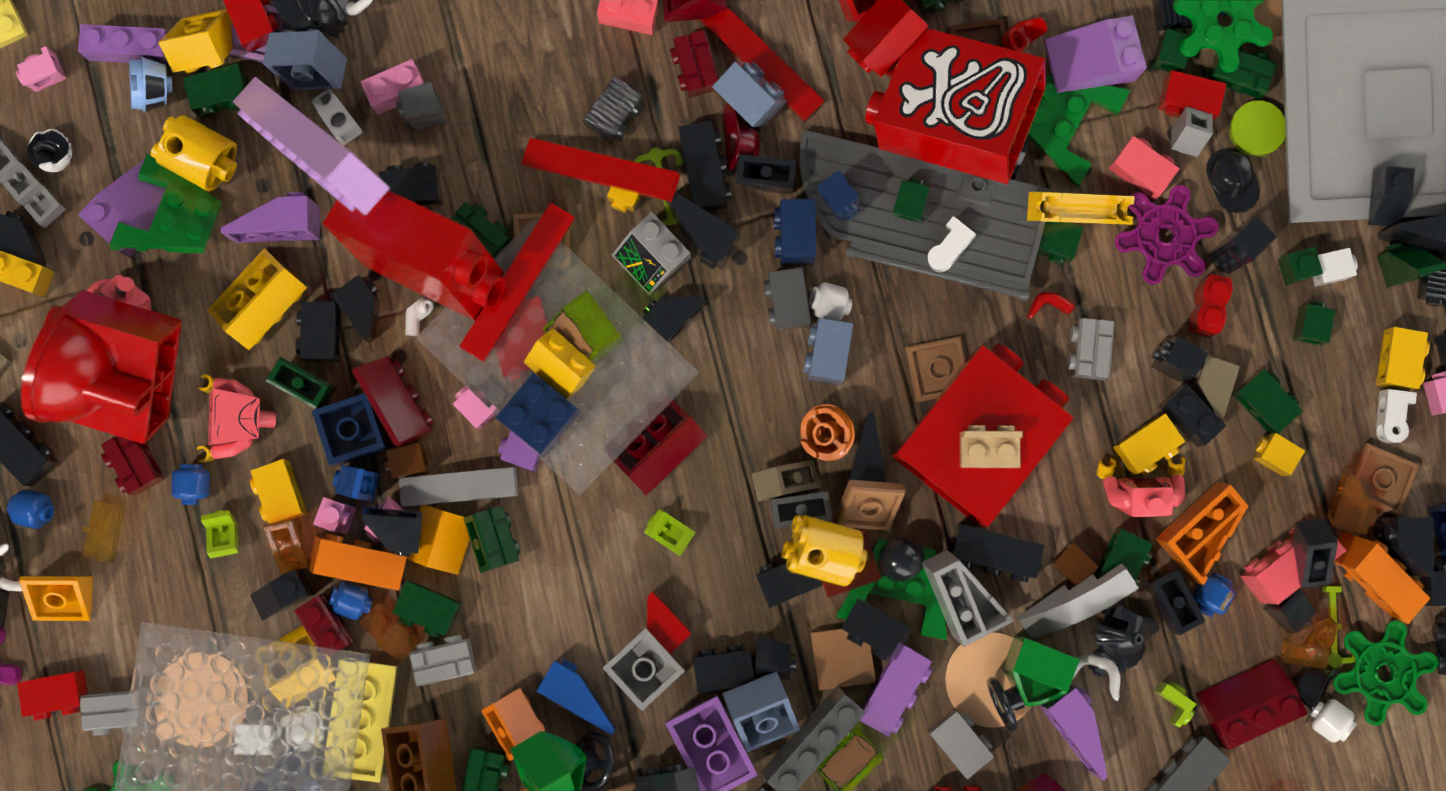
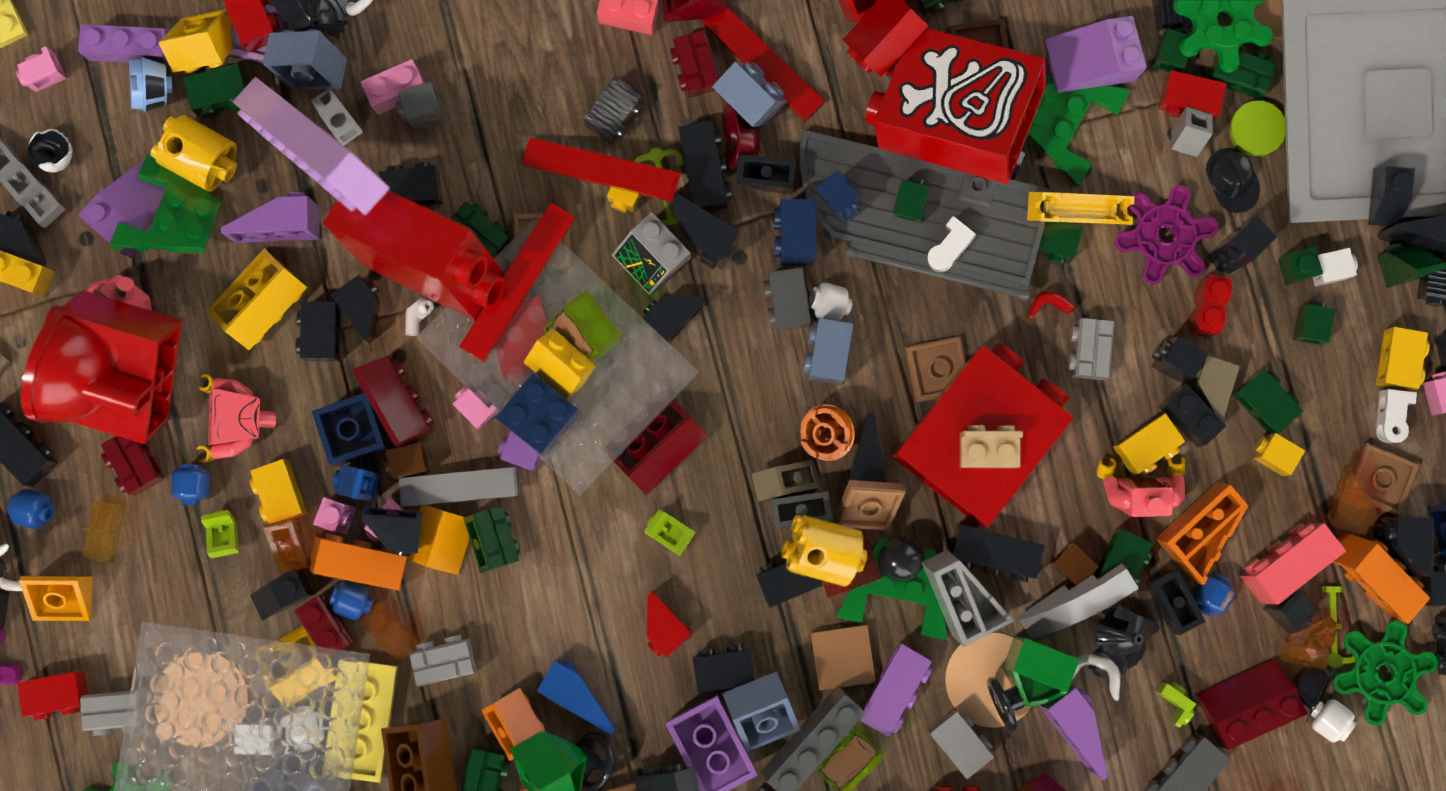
dark green brick [266,357,336,409] -> none
dark green brick [392,581,463,638] -> none
light grey slope [603,628,685,711] -> none
black slope [755,636,796,680] -> none
black brick [841,598,913,661] -> none
red hair [1001,17,1048,52] -> none
coral brick [1108,136,1180,201] -> none
black slope [1293,518,1338,588] -> none

